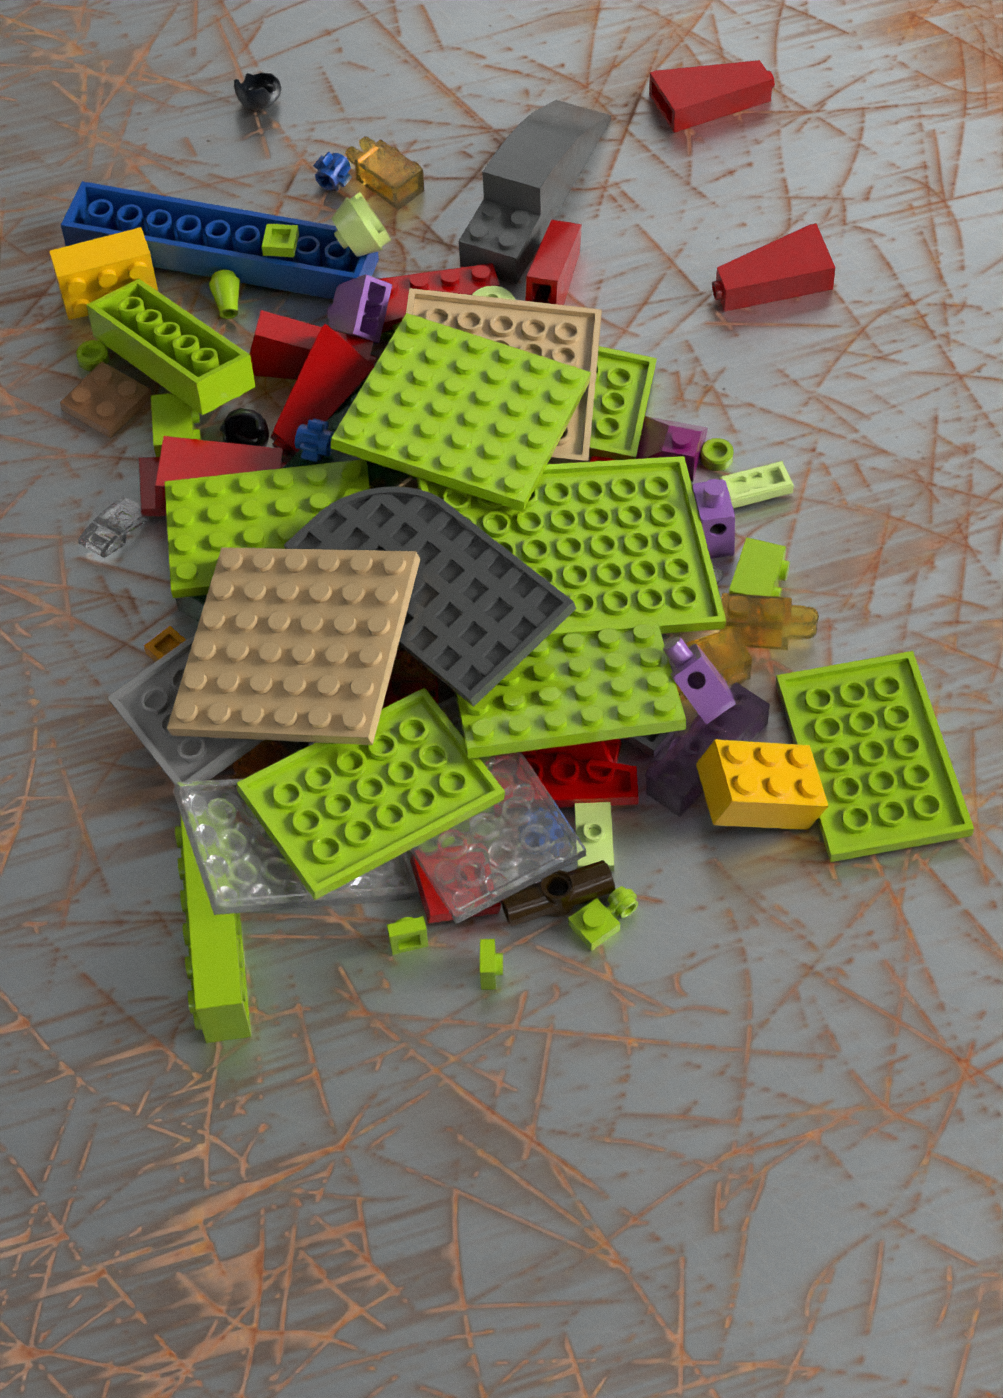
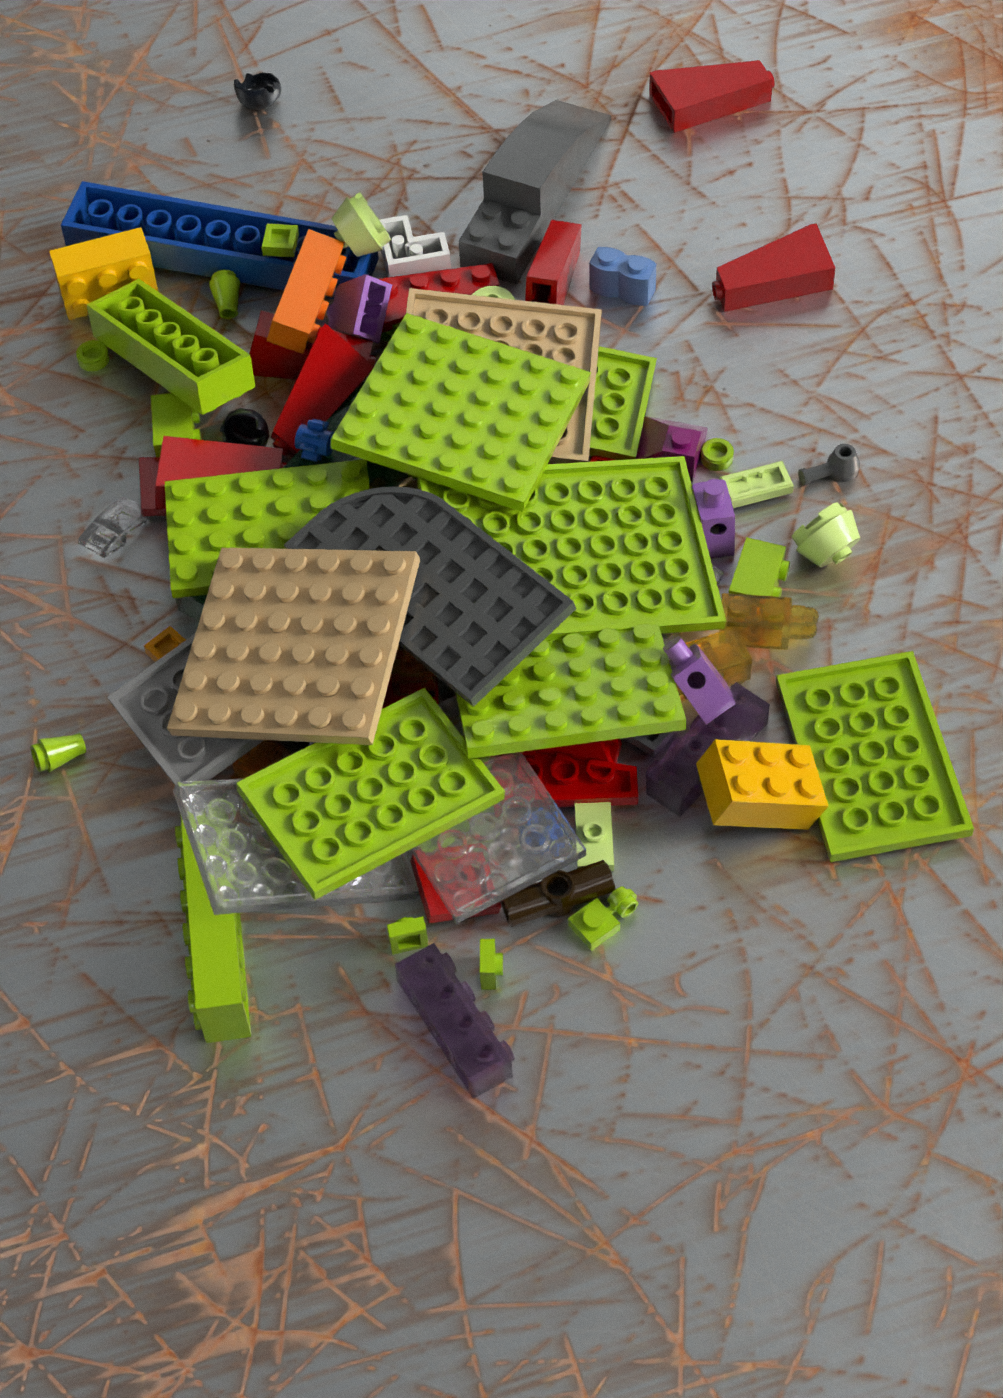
medium nougat plate [60,361,152,438] -> none
blue gear [313,152,352,191] -> none
clear yellow hinge [345,136,425,210] -> none
none -> lime cone [30,733,86,773]
none -> orange brick [267,229,346,354]
none -> white brick [379,215,451,277]
none -> clear purple brick [395,943,515,1099]
none -> medium blue brick [589,247,657,306]
none -> yellowish green cone [791,502,860,568]
none -> dark grey bar [798,444,860,485]

